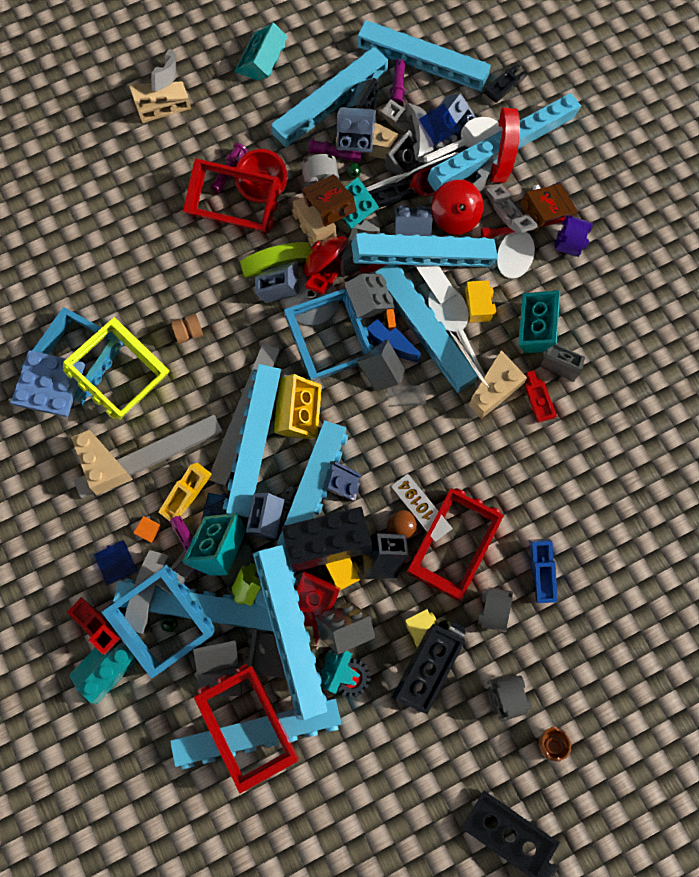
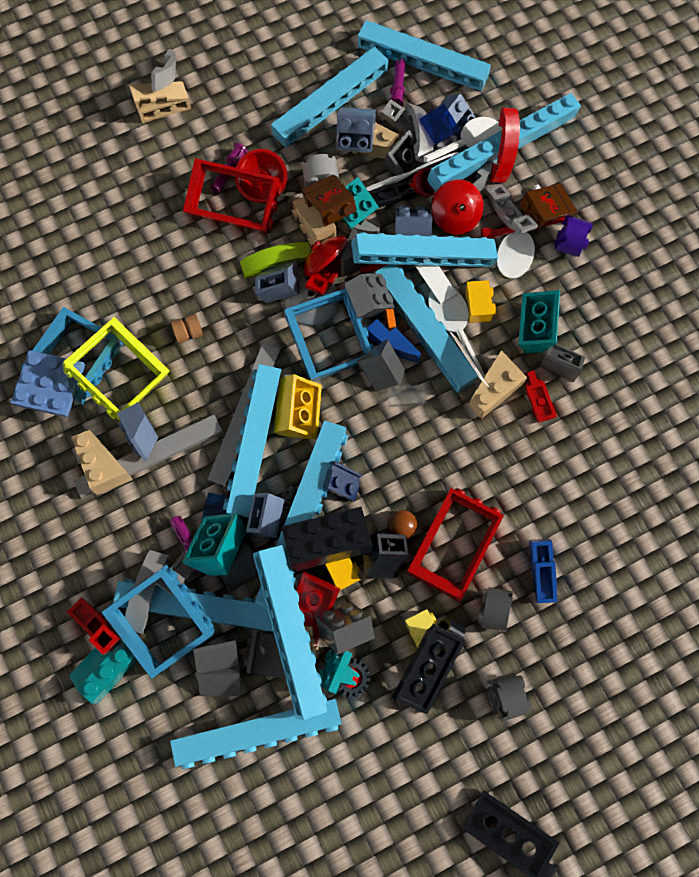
clear blue piece [94,540,138,586] -> none
orange tile [134,516,161,543] -> none
yellow slope [158,463,212,521] -> none
dark green hinge [160,615,178,632] -> none
red door [193,664,299,794] -> none
lime cylinder [232,563,261,606] -> none
teal slope [235,22,288,81] -> none
magenta pin [308,138,362,163] -> none
black slope [344,78,379,109] -> none
dark green hinge [345,163,361,179] -> none
white sticker [391,474,453,542] -> none
black hinge [484,64,528,103] -> none
dark orange hair [539,726,571,762] -> none
none -> sand blue slope [117,403,158,461]

